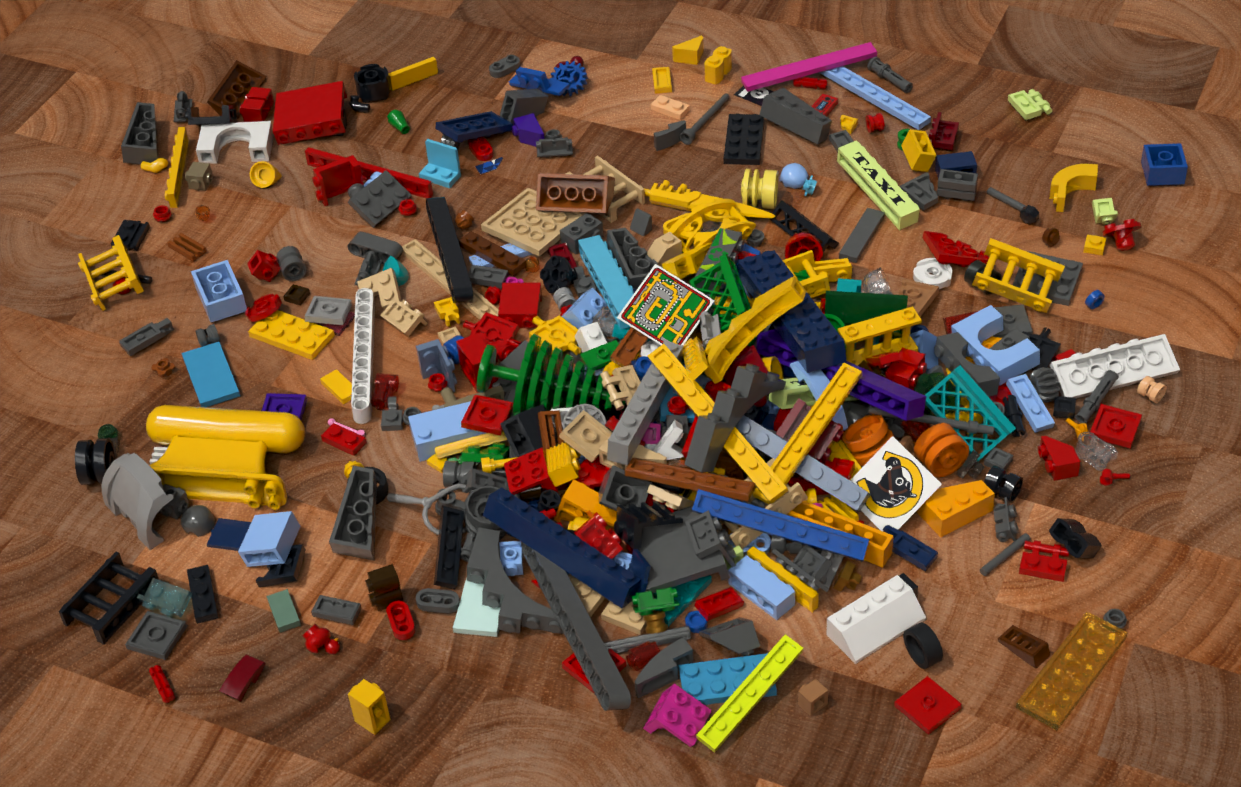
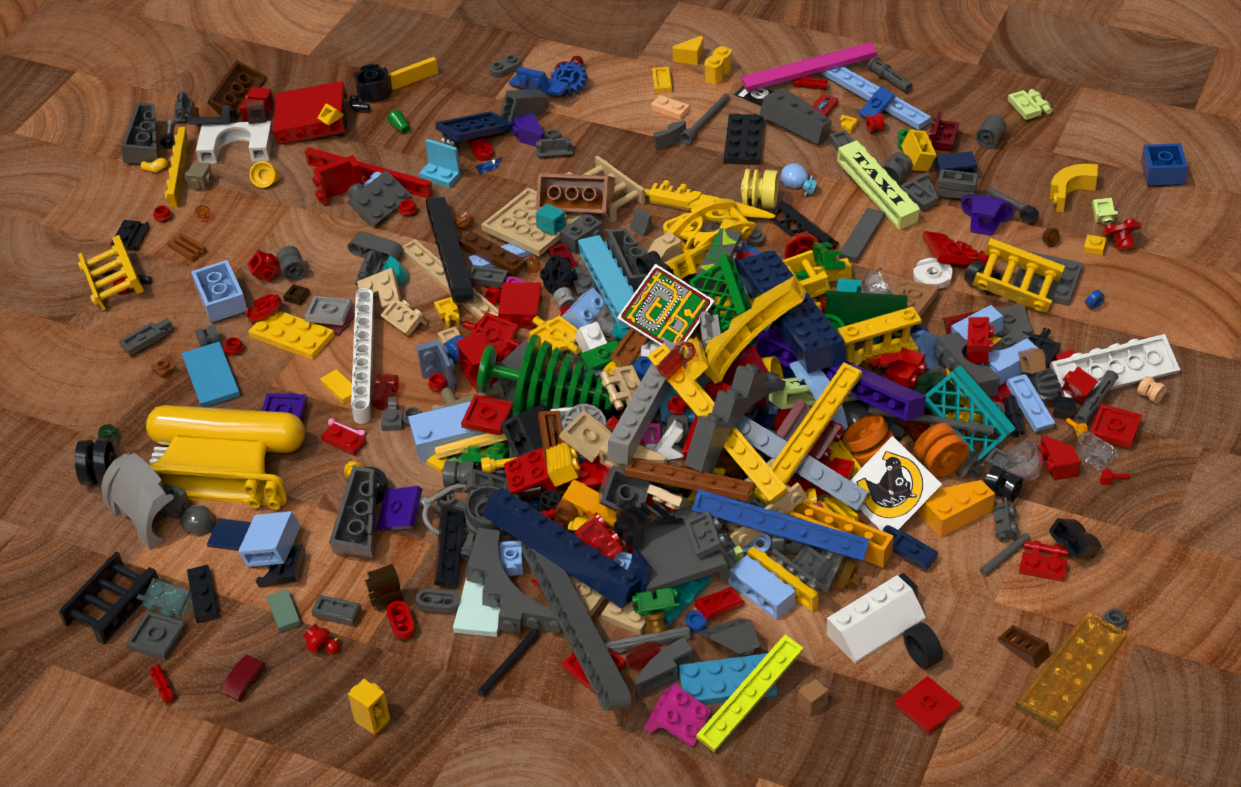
none -> black hinge [160,119,175,149]
none -> red plate [224,337,244,355]
none -> clear smoke brick [245,100,266,124]
none -> yellow slope [318,103,344,125]
none -> dark purple plate [376,486,423,531]
none -> black bar [477,629,540,697]
none -> teal brick [536,204,566,235]
none -> dark orange tile [555,500,577,522]
none -> black piece [636,251,674,274]
none -> clear red piece [655,341,696,380]
none -> green hinge [813,242,845,270]
none -> blue plate [858,86,896,119]
none -> dark grey wheel [882,152,913,184]
none -> dark purple piece [961,195,1015,236]
none -> red brick [967,317,994,363]
none -> dark grey wheel [976,114,1007,148]
none -> clear cylinder [999,441,1044,482]
none -> medium nougat plate [1018,348,1046,374]
none -> red brick [1061,367,1098,404]

